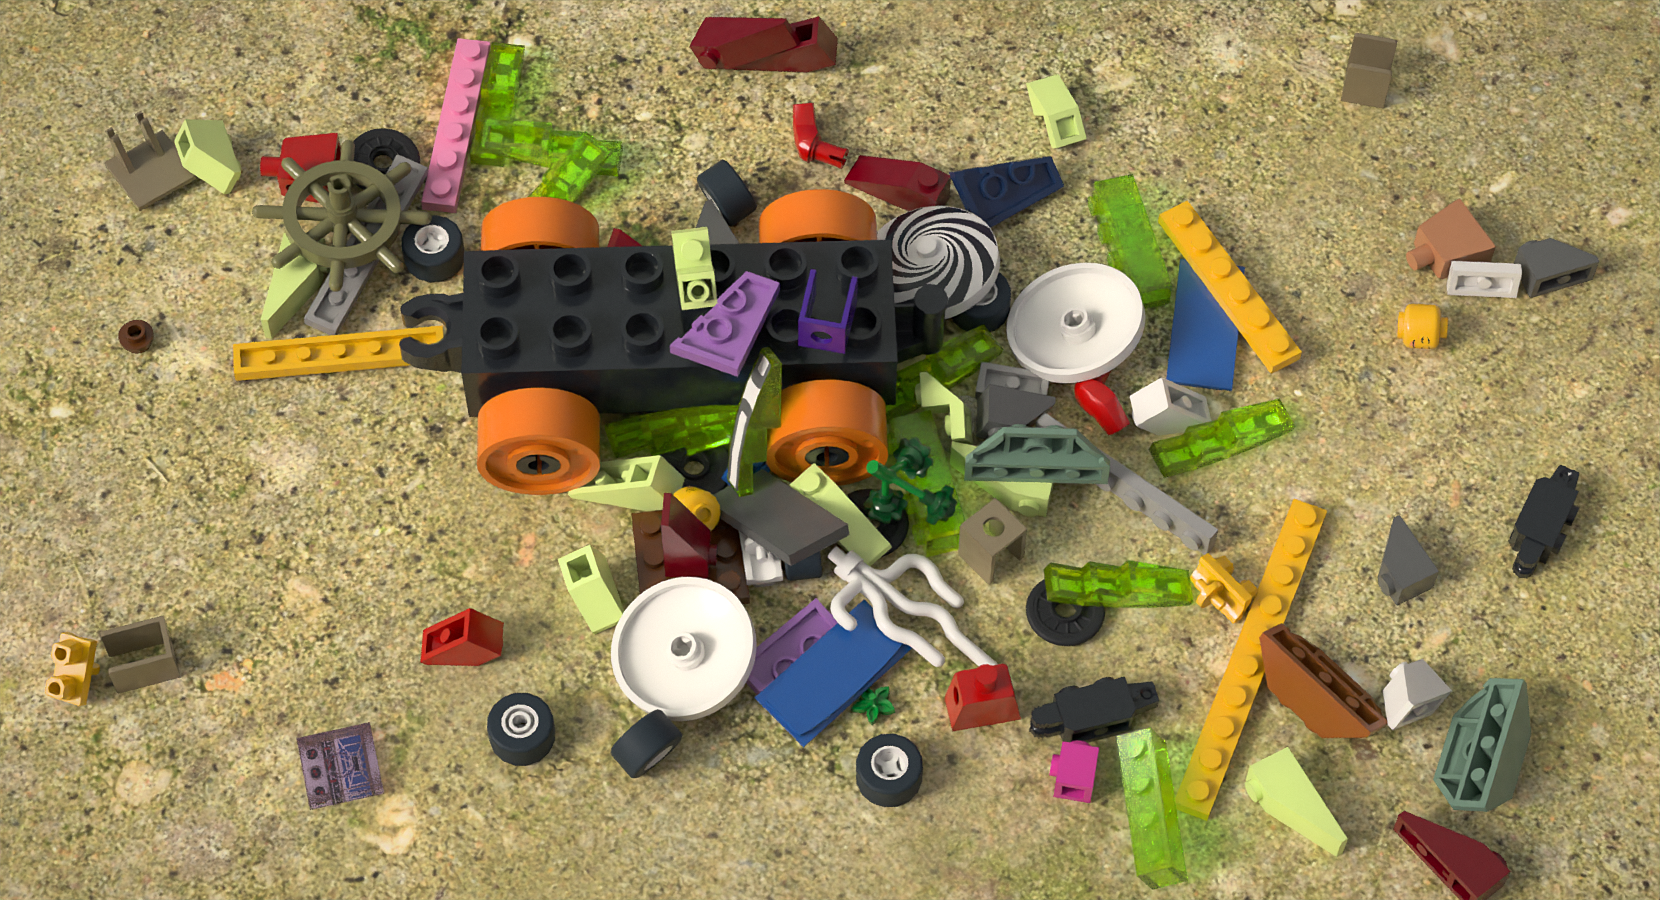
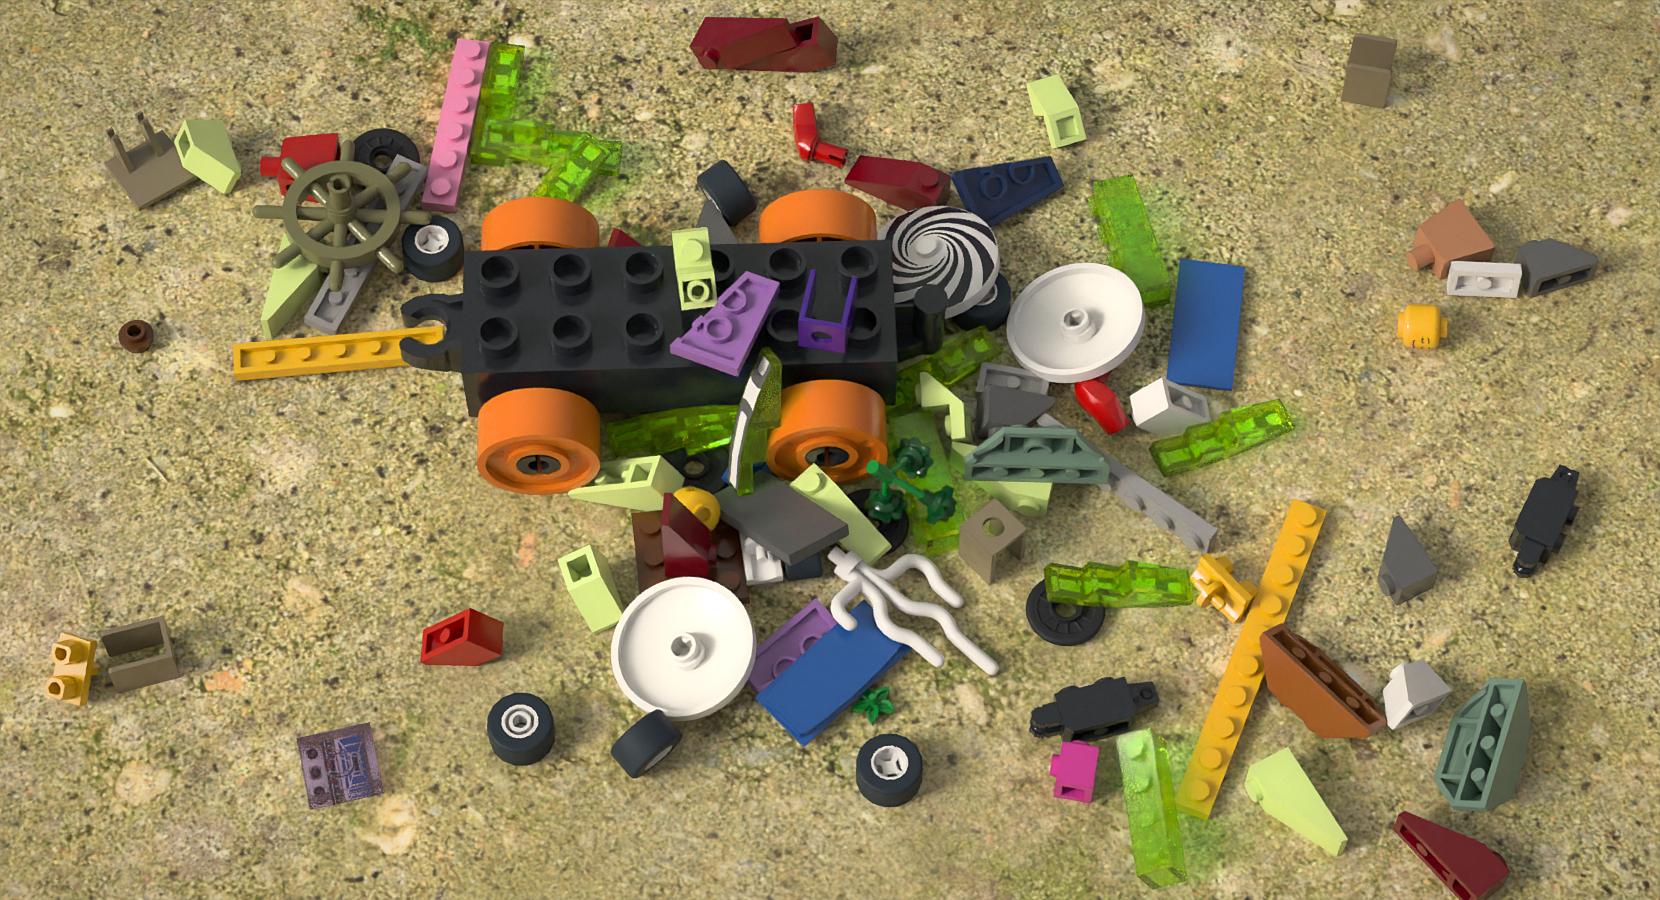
red torso [944,664,1021,732] -> none
yellow plate [1158,200,1302,374] -> none

